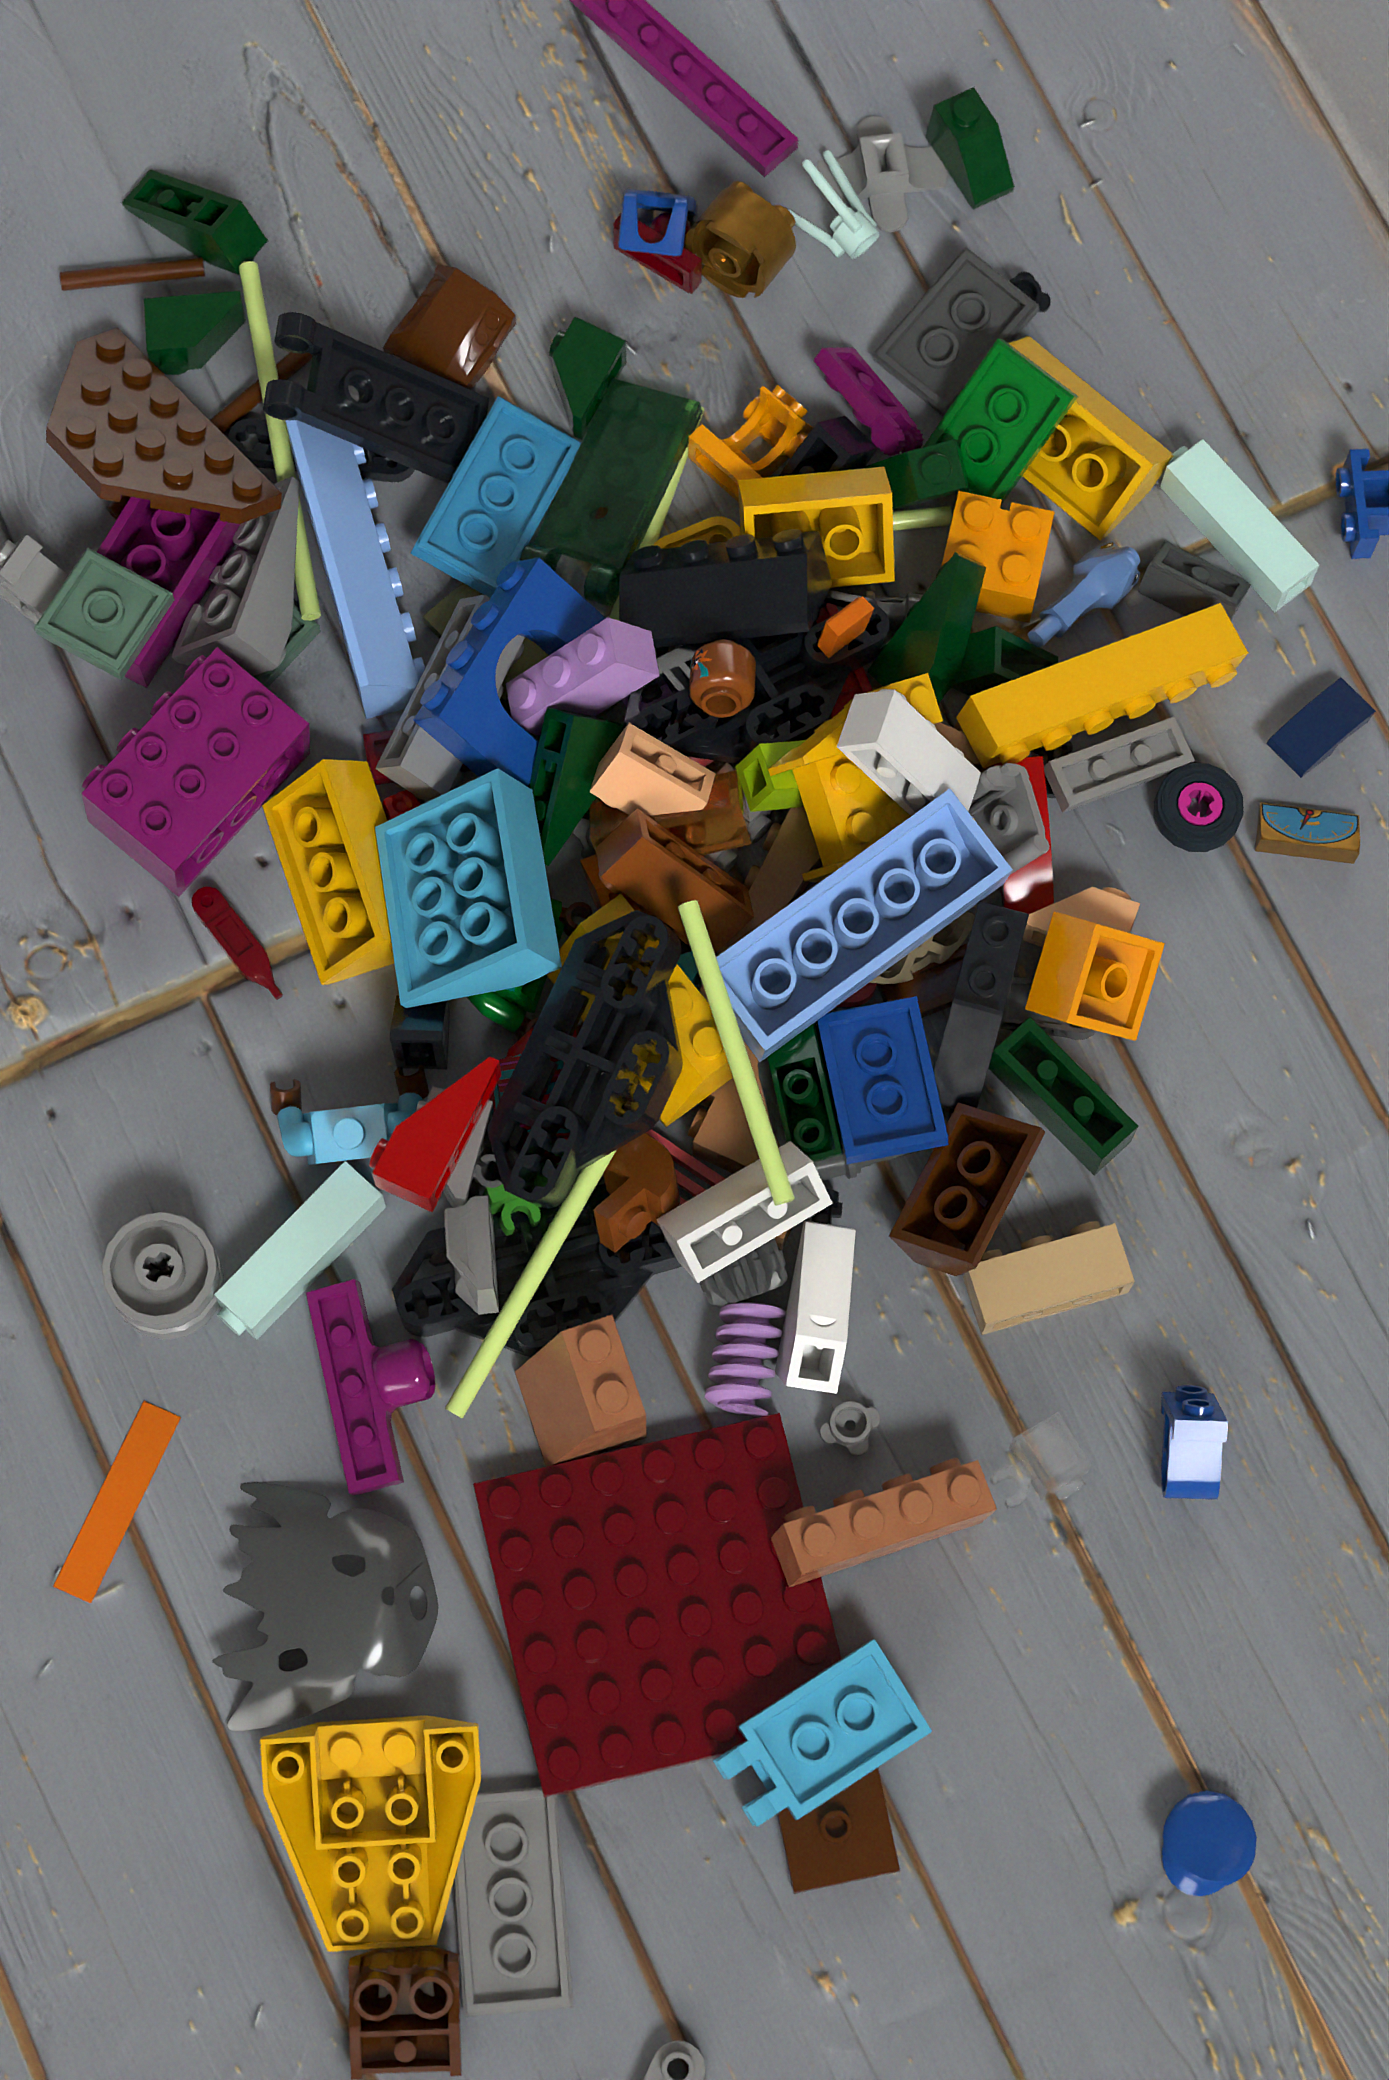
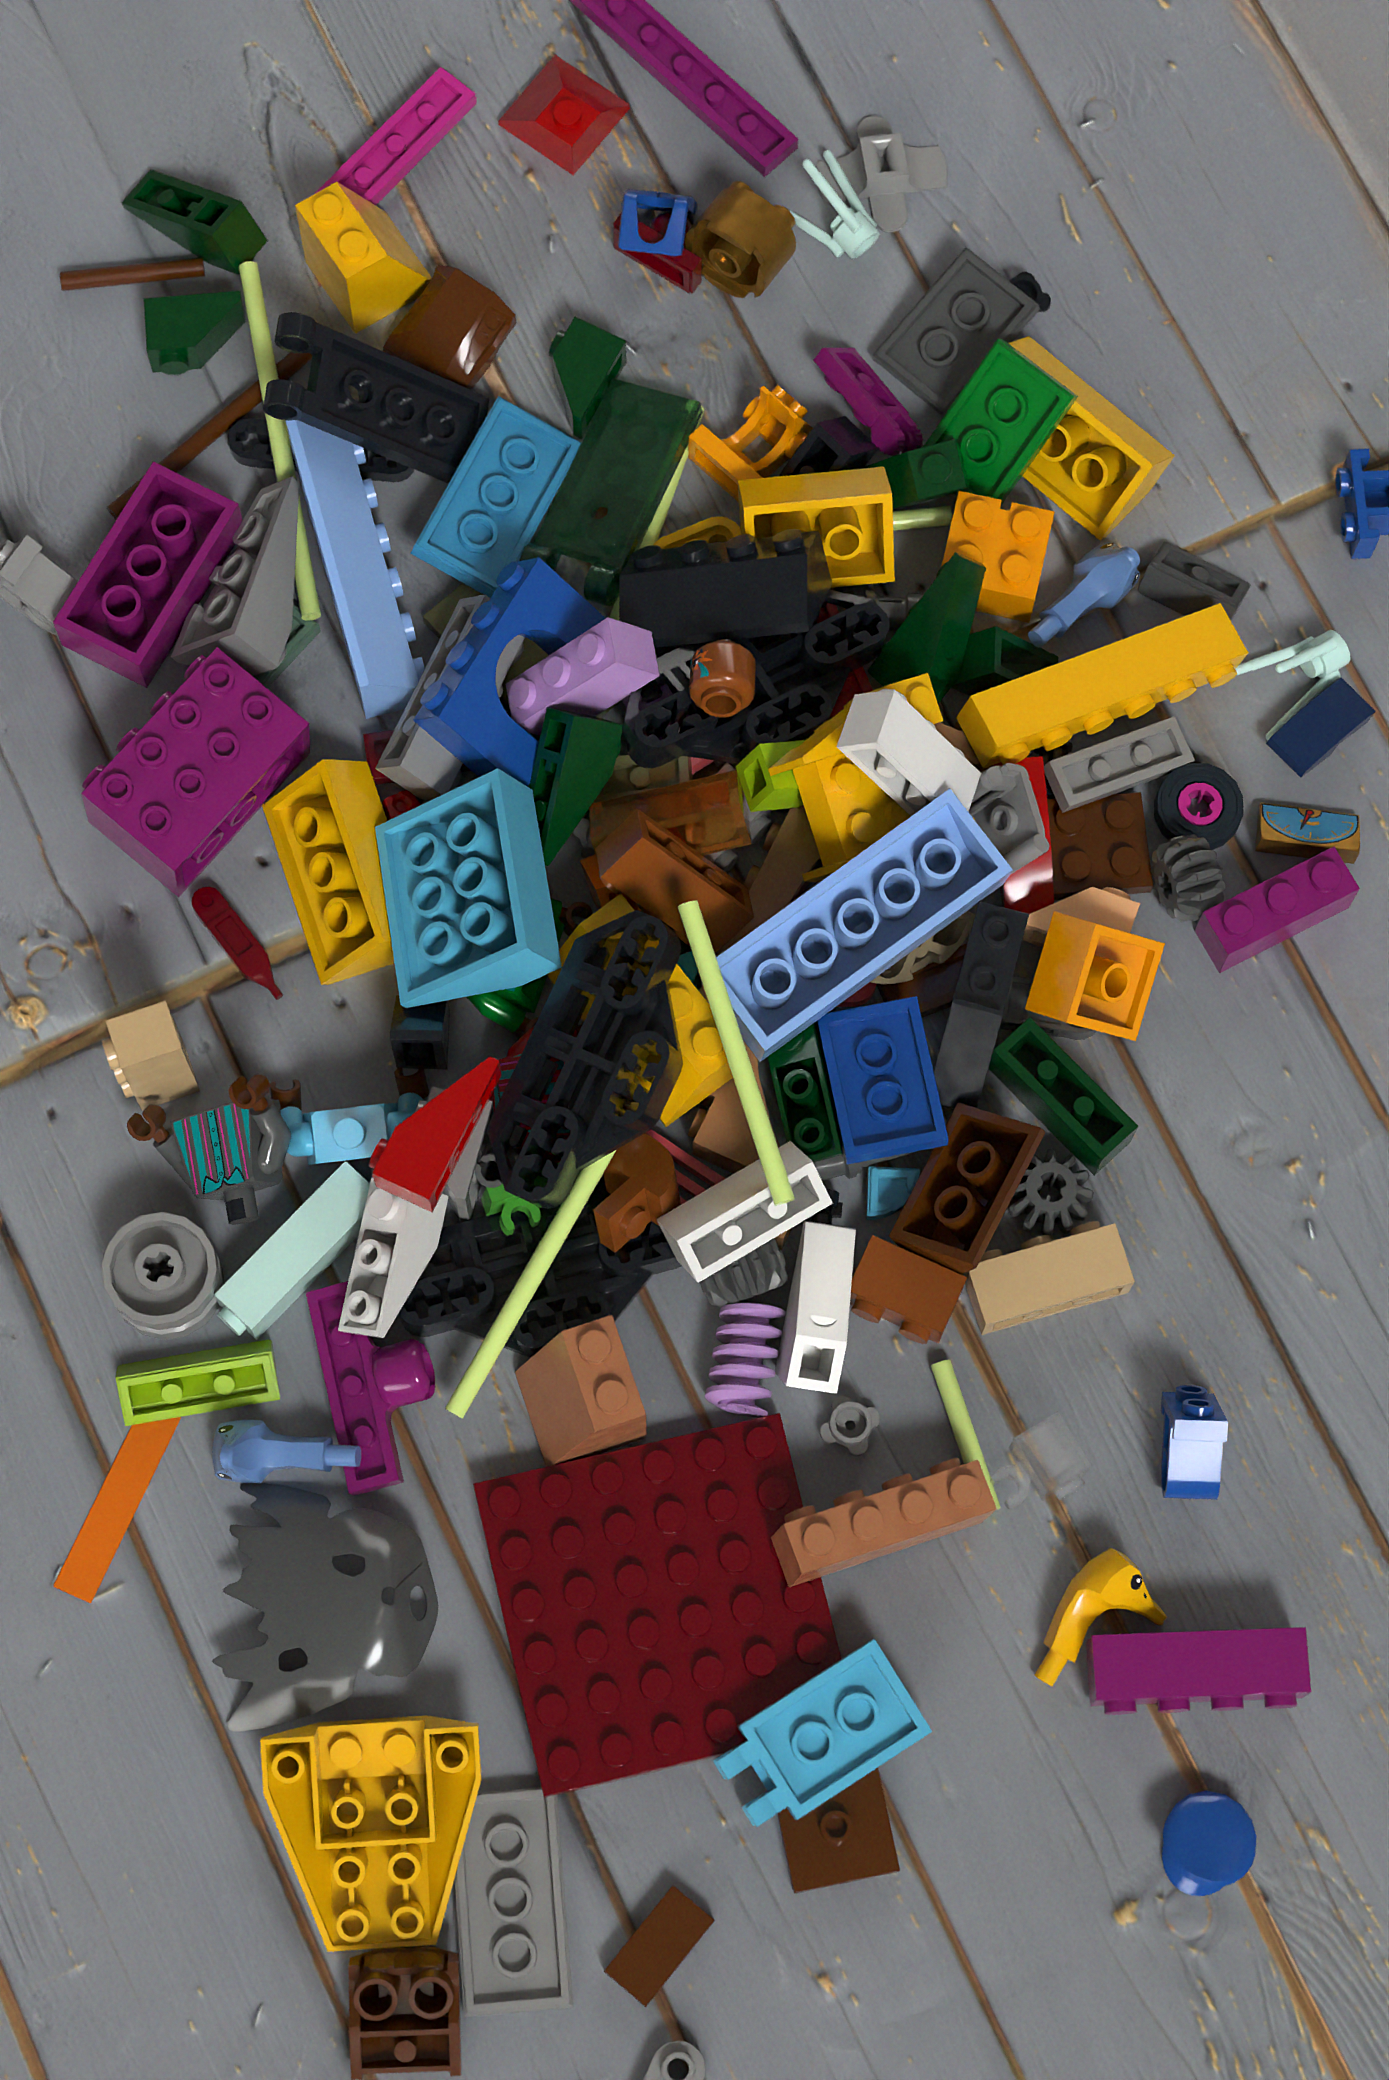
sand green tile [34,548,174,680] -> none
reddish brown plate [46,327,282,524] -> none
light grey slope [444,1195,499,1314] -> none
light nougat slope [590,723,716,816] -> none
orange tile [817,596,875,658] -> none
dark green slope [925,87,1015,210] -> none
light aqua brick [1160,439,1319,612] -> none
none -> tan brick [101,1001,200,1111]
none -> lime slope [115,1340,280,1426]
none -> torso [127,1074,291,1225]
none -> medium blue animal [212,1420,361,1483]
none -> yellow slope [295,182,432,334]
none -> dark pink plate [314,67,477,205]
none -> white slope [338,1178,449,1338]
none -> red slope [498,55,630,175]
none -> reddish brown tile [604,1885,715,2007]
none -> dark orange brick [850,1235,967,1344]
none -> medium azure tile [866,1166,920,1220]
none -> yellowish green bar [931,1359,1001,1510]
none -> dark grey gear [1009,1148,1094,1237]
none -> yellow animal [1034,1548,1167,1686]
none -> reddish brown plate [1047,792,1153,900]
none -> magenta brick [1086,1627,1311,1715]
none -> dark grey gear [1150,834,1226,922]
none -> magenta brick [1195,846,1360,973]
none -> light aqua plant [1236,630,1350,741]

